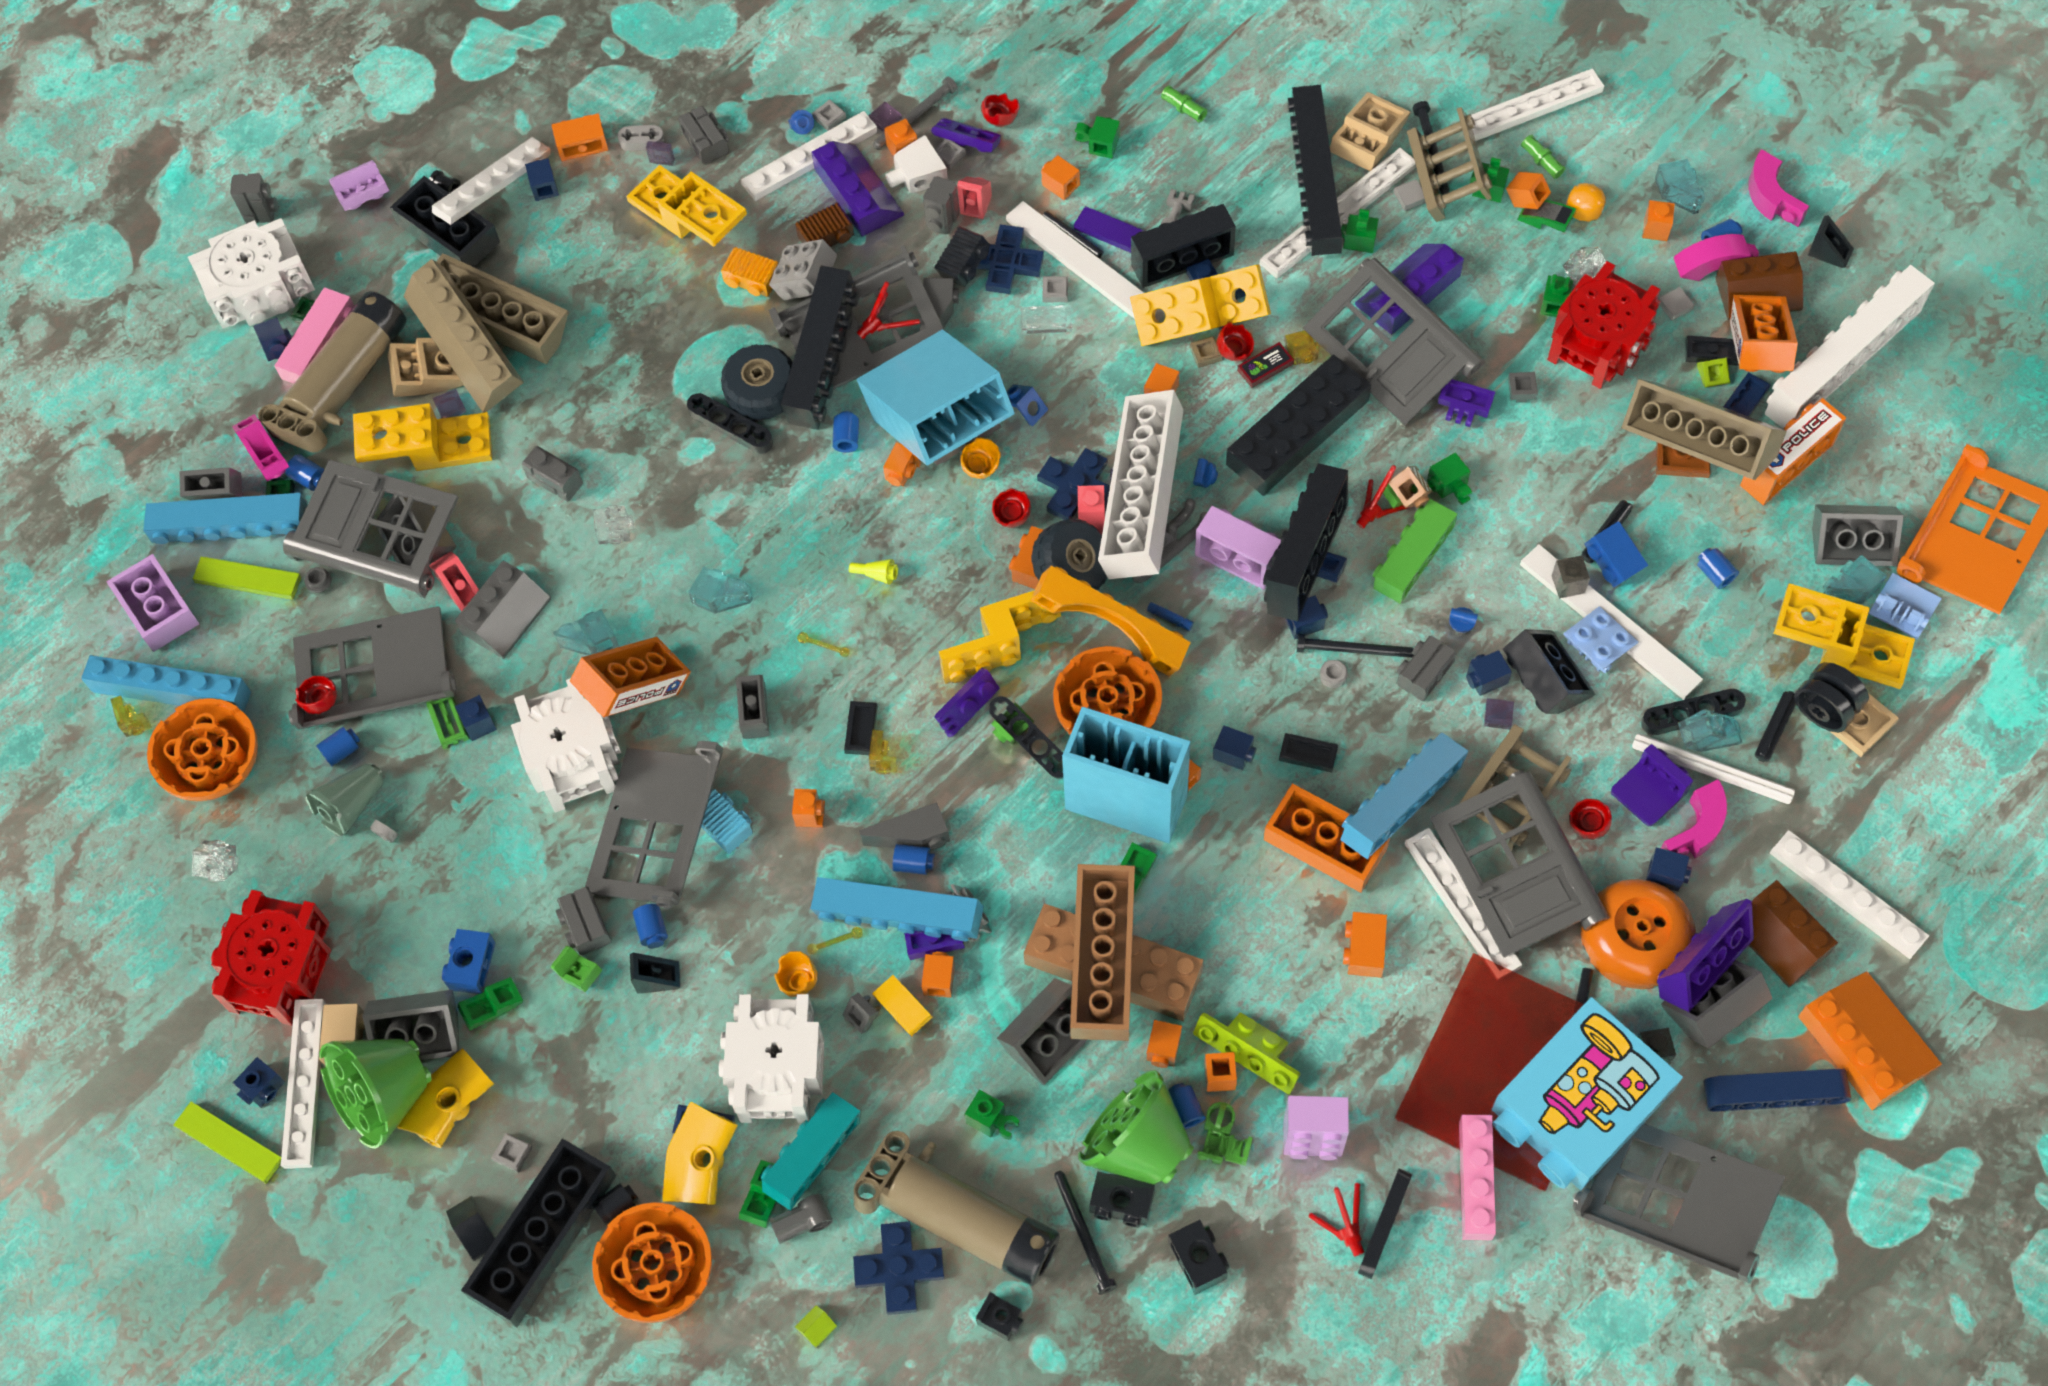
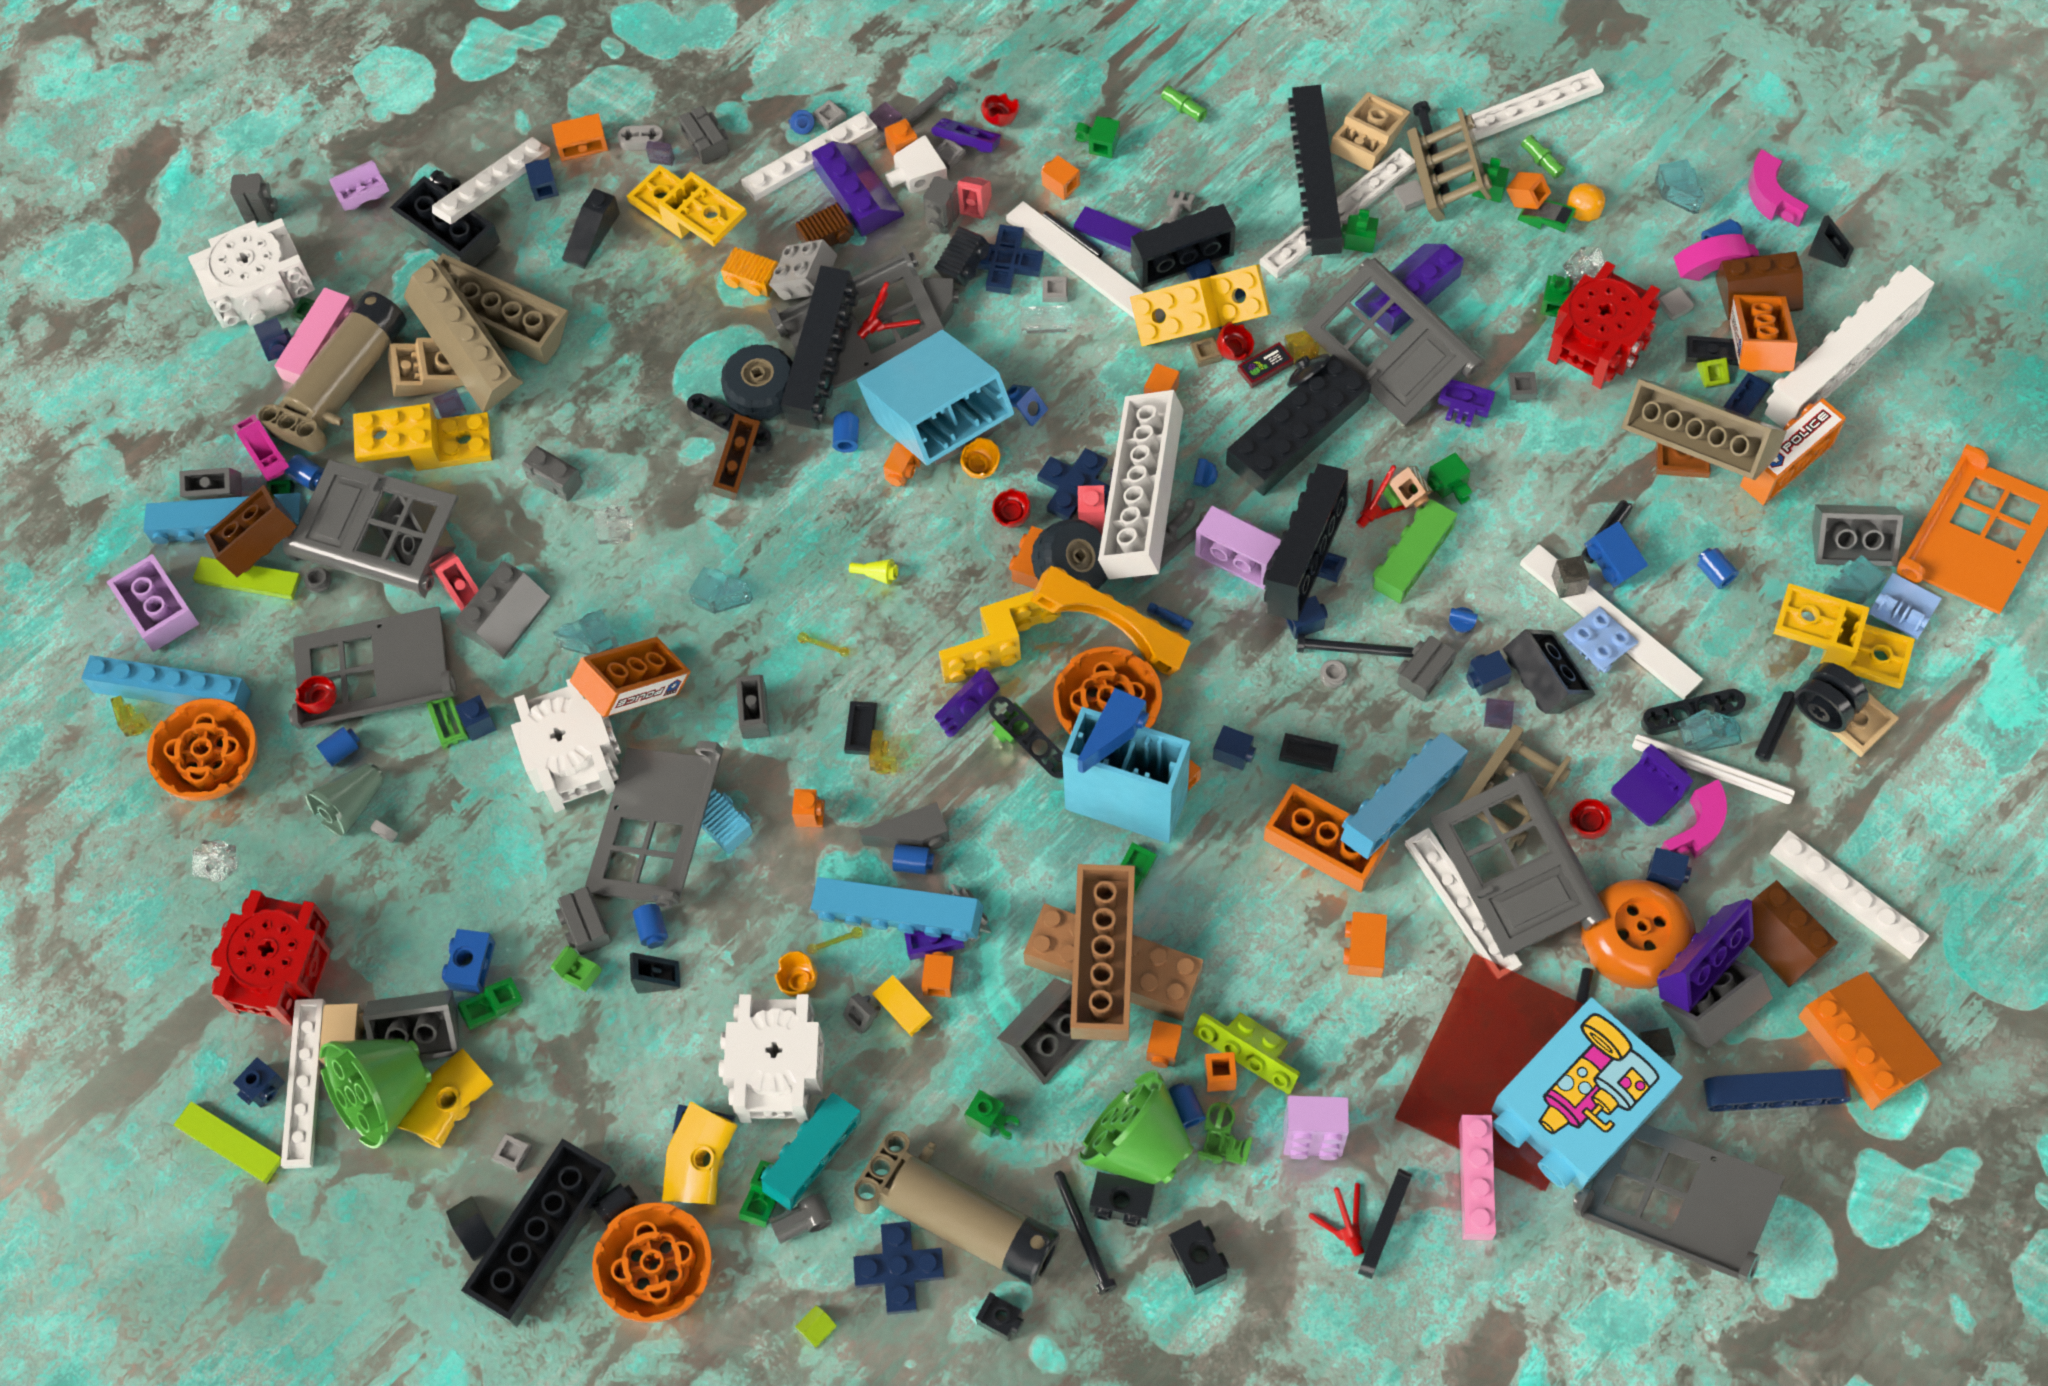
orange brick [1642,200,1675,241] -> none
none -> reddish brown slope [204,485,297,577]
none -> black slope [562,188,620,269]
none -> reddish brown brick [710,414,760,501]
none -> blue slope [1077,688,1149,773]
none -> black dish [1287,354,1330,388]

